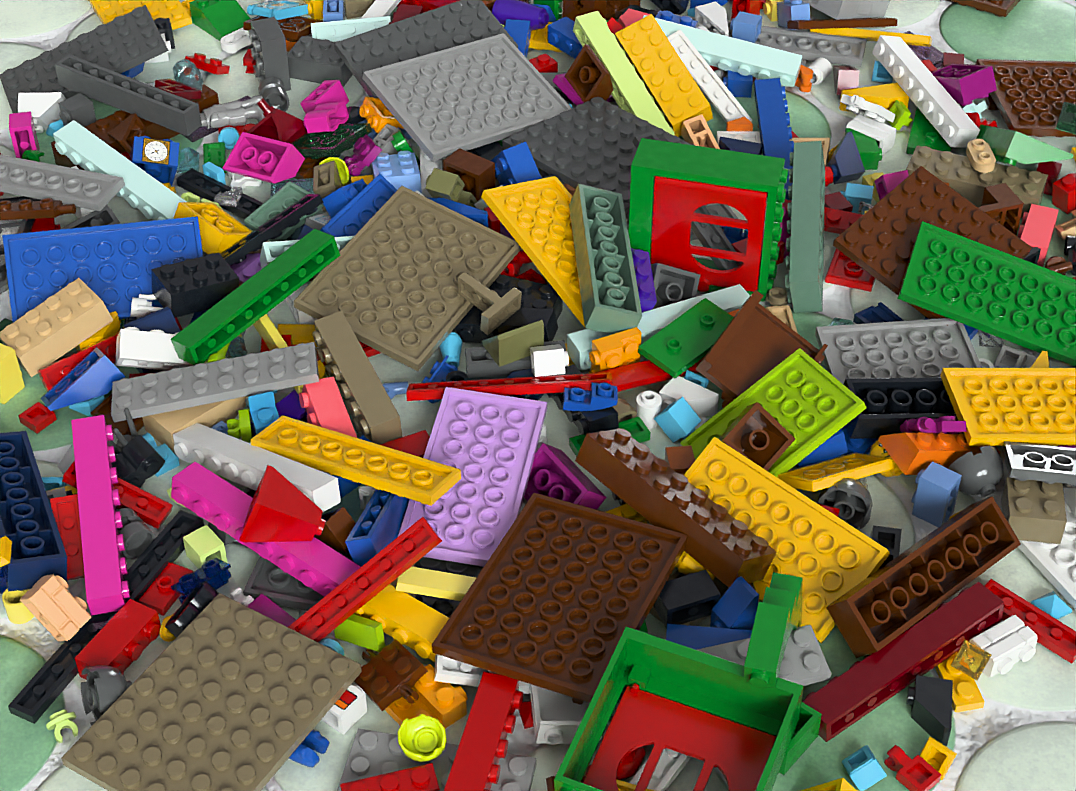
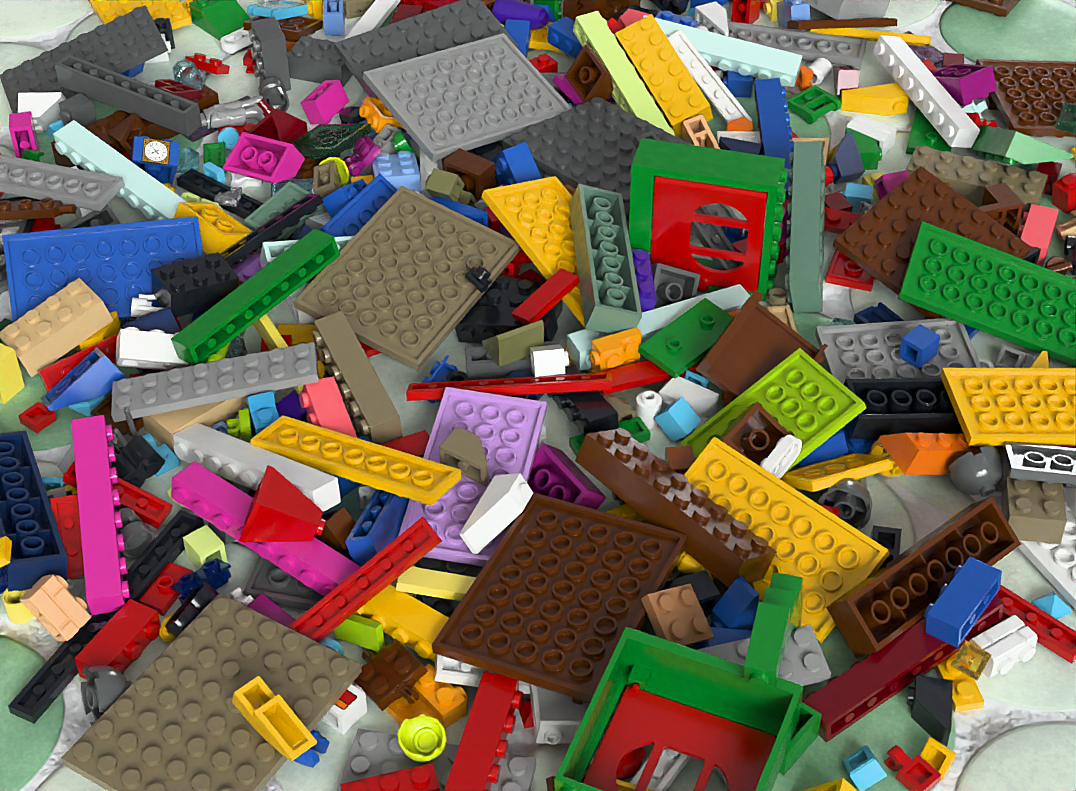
yellowish green plate [46,709,78,743] -> none
dark pink brick [304,102,349,133] -> none
light aqua fence [311,16,393,42] -> none
medium blue arm [383,381,408,399] -> none
medium azure cone [439,332,463,368] -> none
dark tan bracket [457,272,522,335] -> none
blue slope [563,383,618,411] -> none
medium blue brick [730,11,762,43] -> none
white plate [840,94,896,124] -> none
medium azure slope [872,60,893,84] -> none
lime tile [888,100,914,130] -> none
magenta plate [900,416,966,434] -> none
medium blue brick [911,461,962,527] -> none
tan plate [966,139,996,173] -> none
clear slope [978,330,1005,347] -> none
none -> yellow slope [232,676,317,762]
none -> dark tan slope [439,426,488,486]
none -> white slope [459,473,533,554]
none -> black plate [465,266,492,293]
none -> red tile [512,268,580,325]
none -> medium nougat plate [641,583,714,647]
none -> white plate [760,435,802,479]
none -> green plate [787,85,842,124]
none -> blue brick [898,324,941,369]
none -> blue brick [924,557,1002,648]

